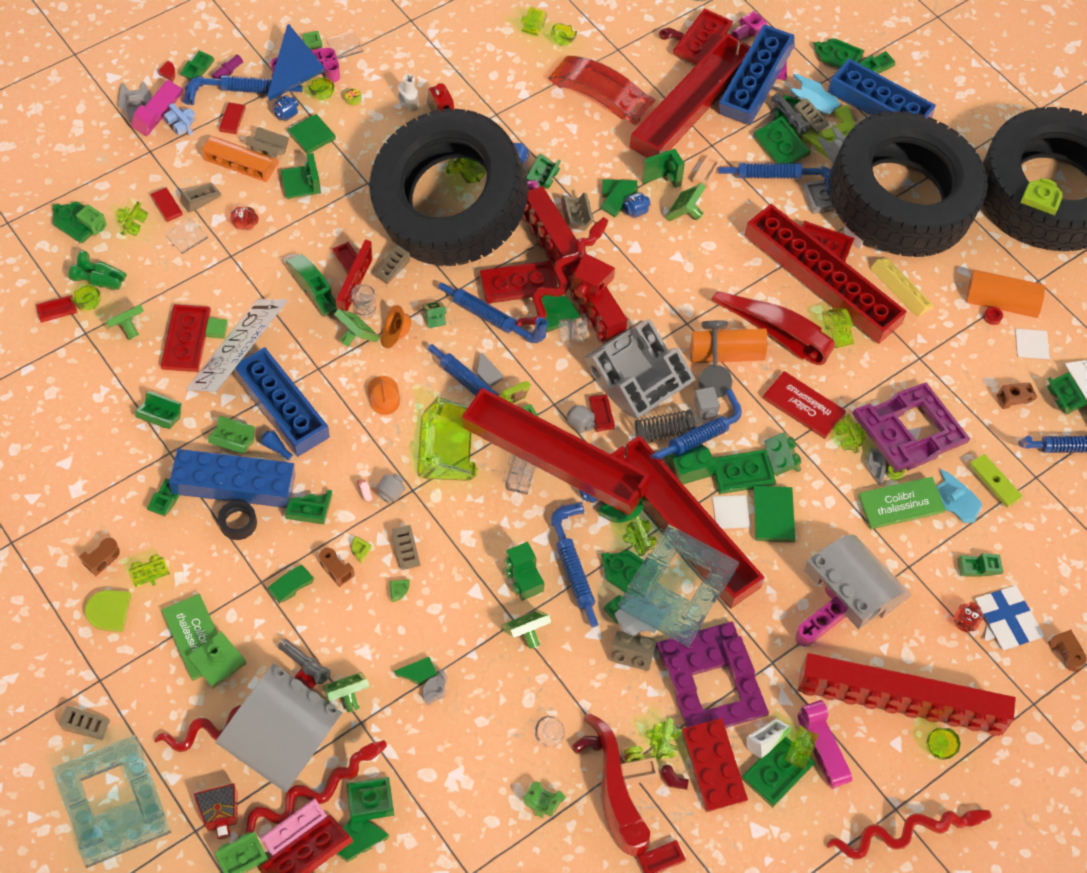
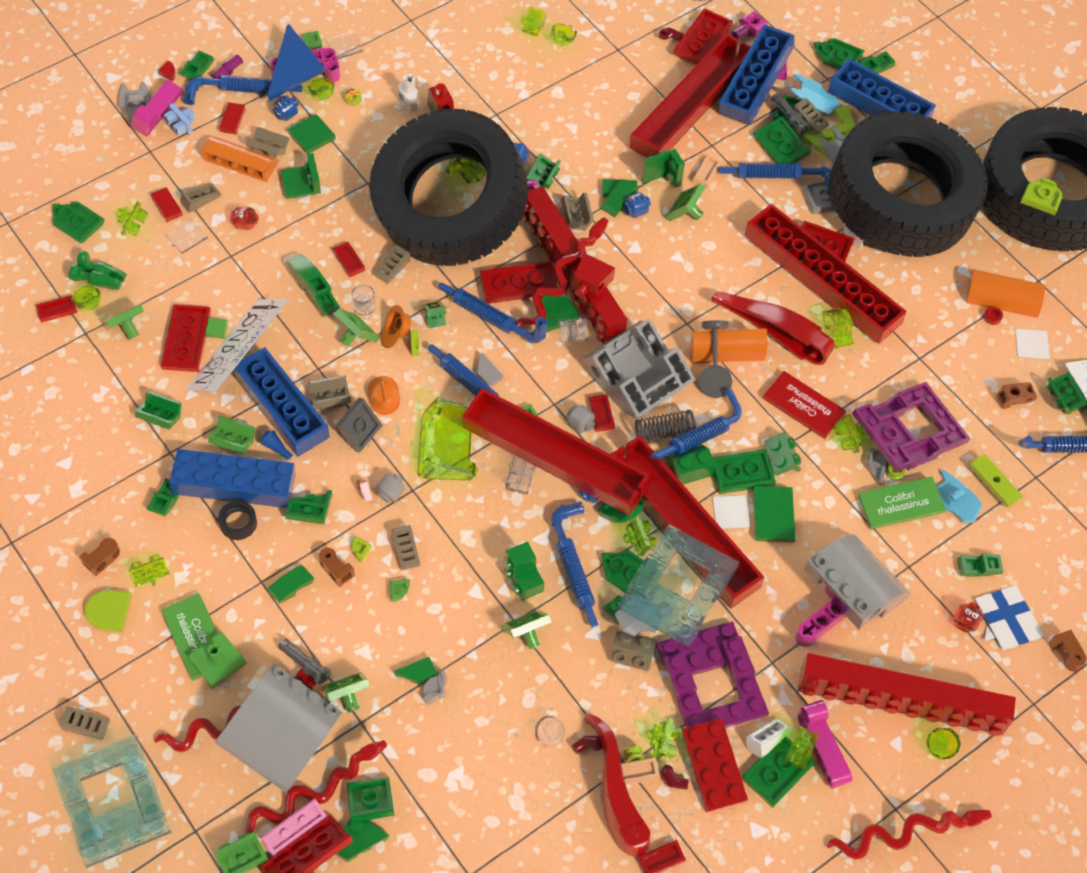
bright green bracket [75,204,107,236] -> none
torso [193,783,238,839] -> none
red tile [336,239,373,311] -> none
lime tile [500,381,532,404] -> none
bright green piece [523,781,566,819] -> none
clear red windscreen [548,56,655,125] -> none
light grey brick [694,387,720,419] -> none
light yellow slope [871,258,934,317] -> none
none -> dark tan bracket [308,375,351,409]
none -> dark grey tile [336,398,383,453]
none -> lime tile [411,330,419,356]

